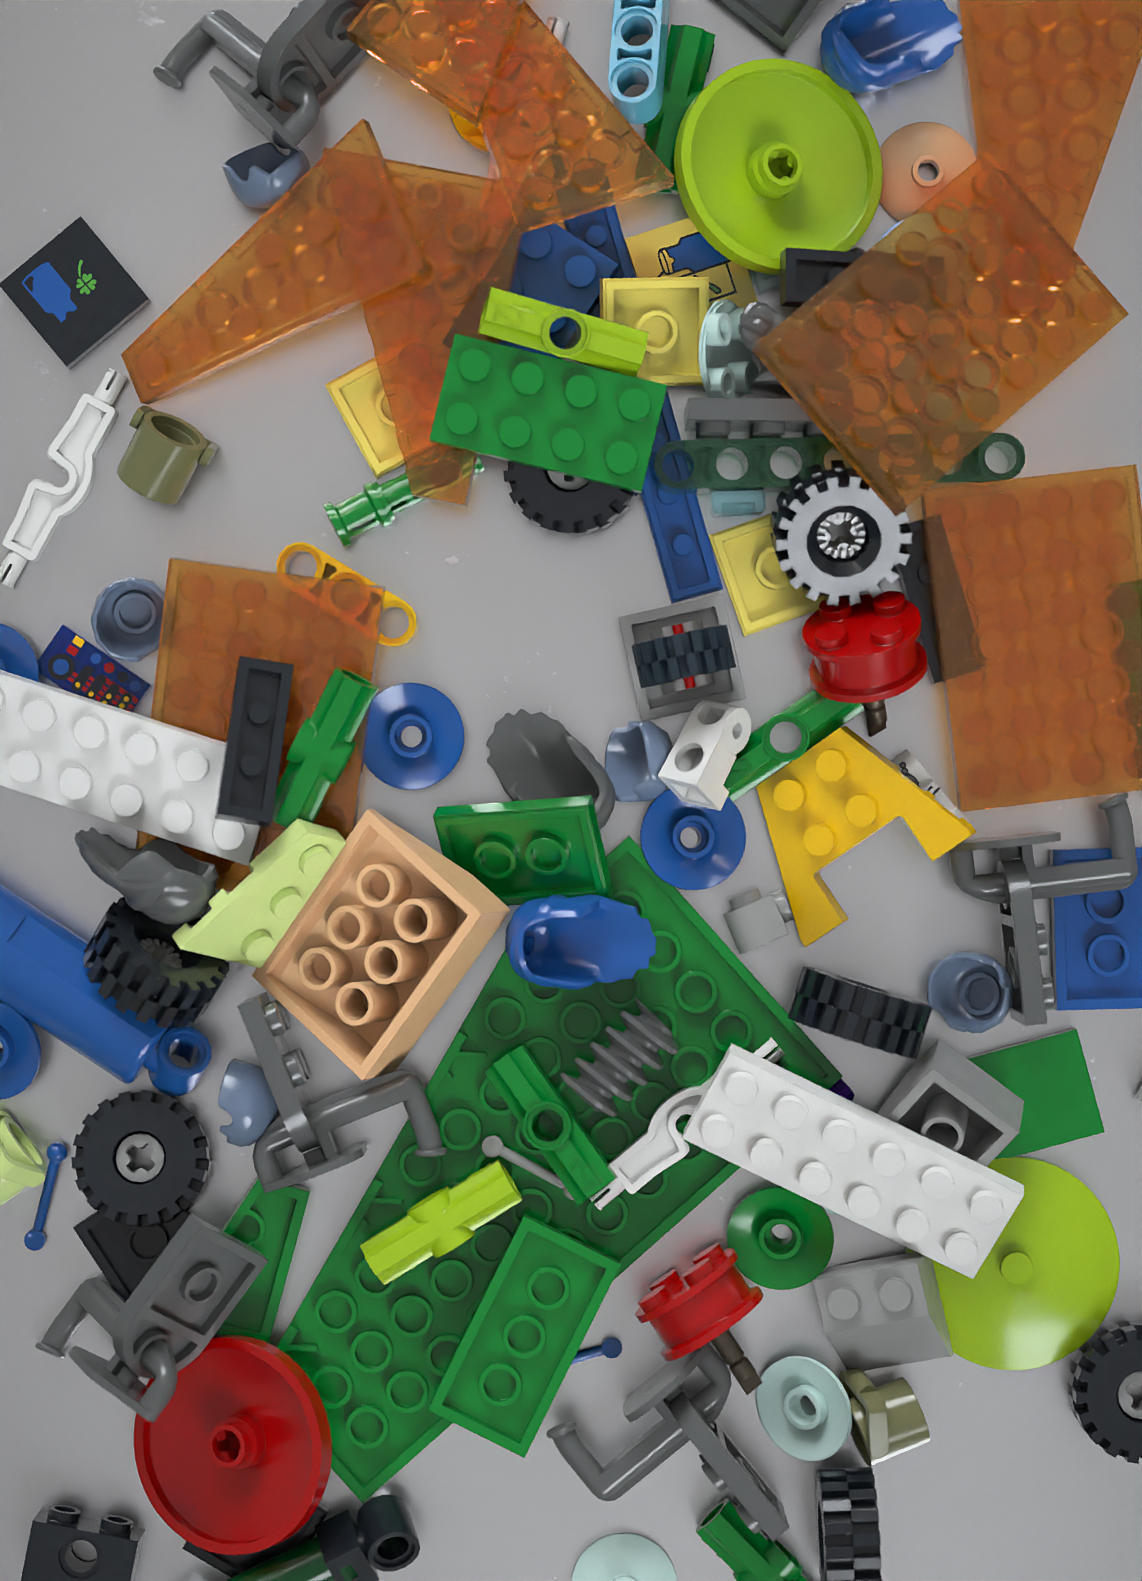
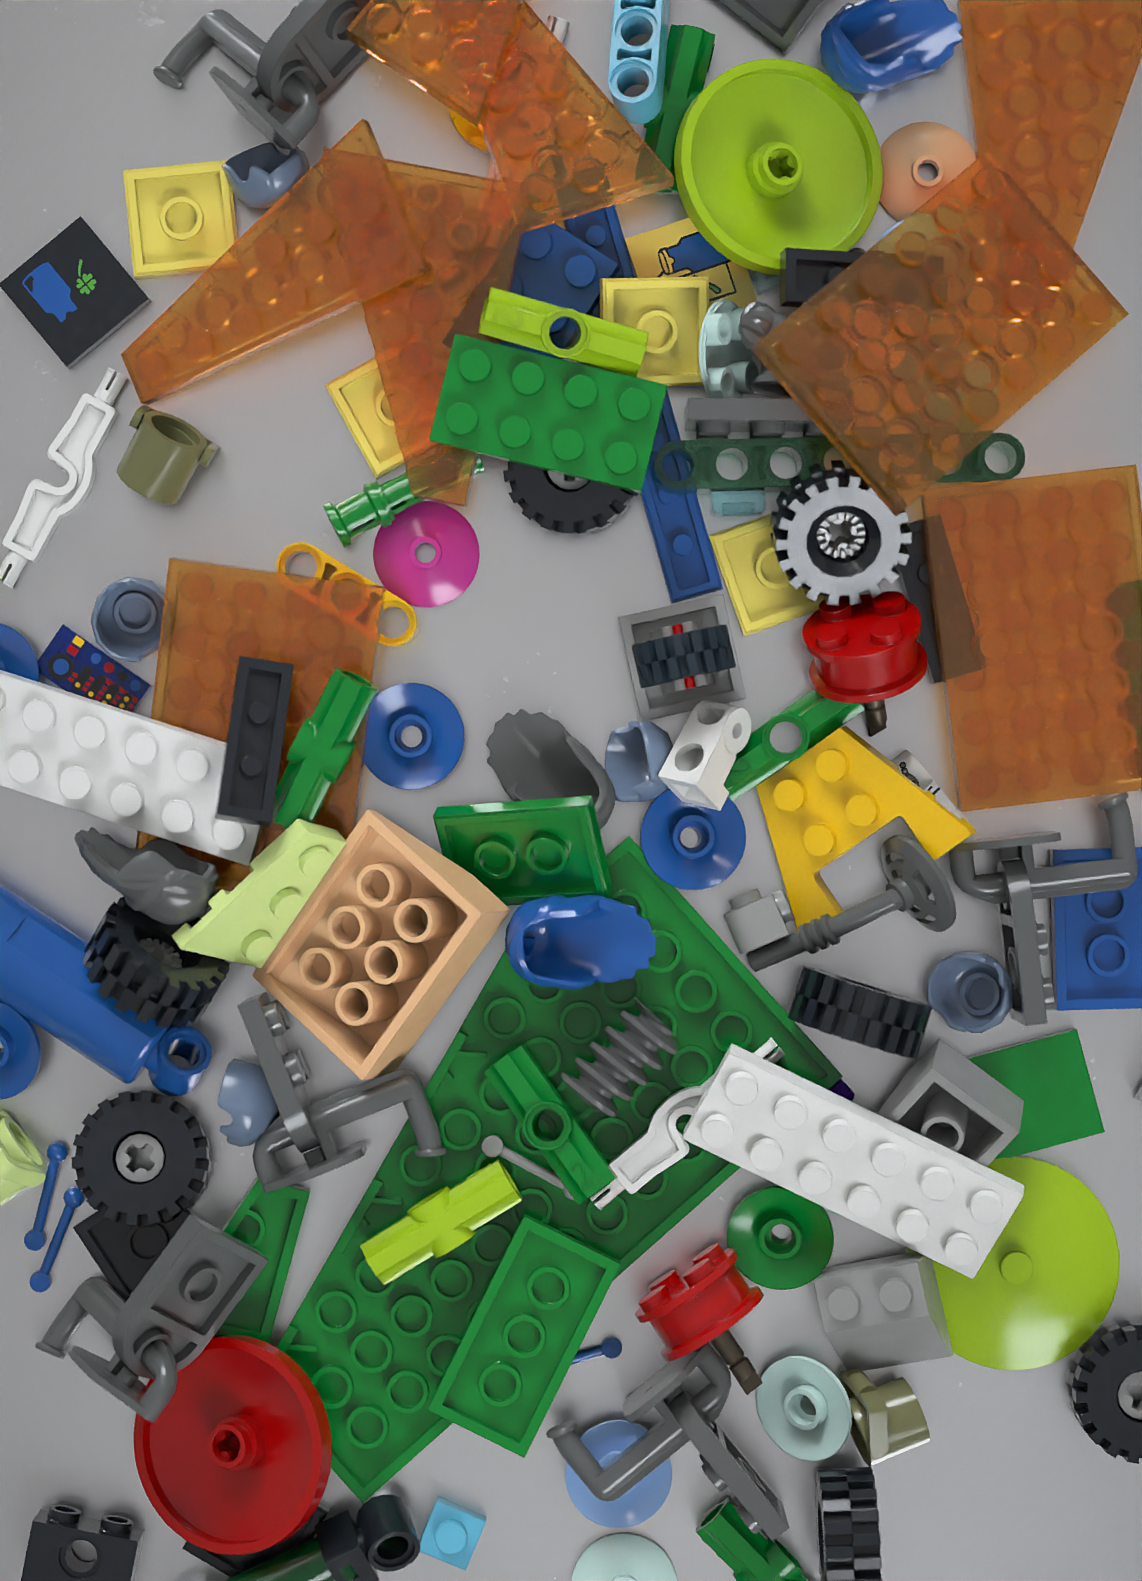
none -> blue hinge [29,1187,85,1293]
none -> light yellow tile [123,160,242,280]
none -> dark pink dish [373,501,480,608]
none -> medium azure plate [419,1497,487,1571]
none -> light blue dish [565,1420,672,1528]
none -> dark grey dish [747,835,956,972]

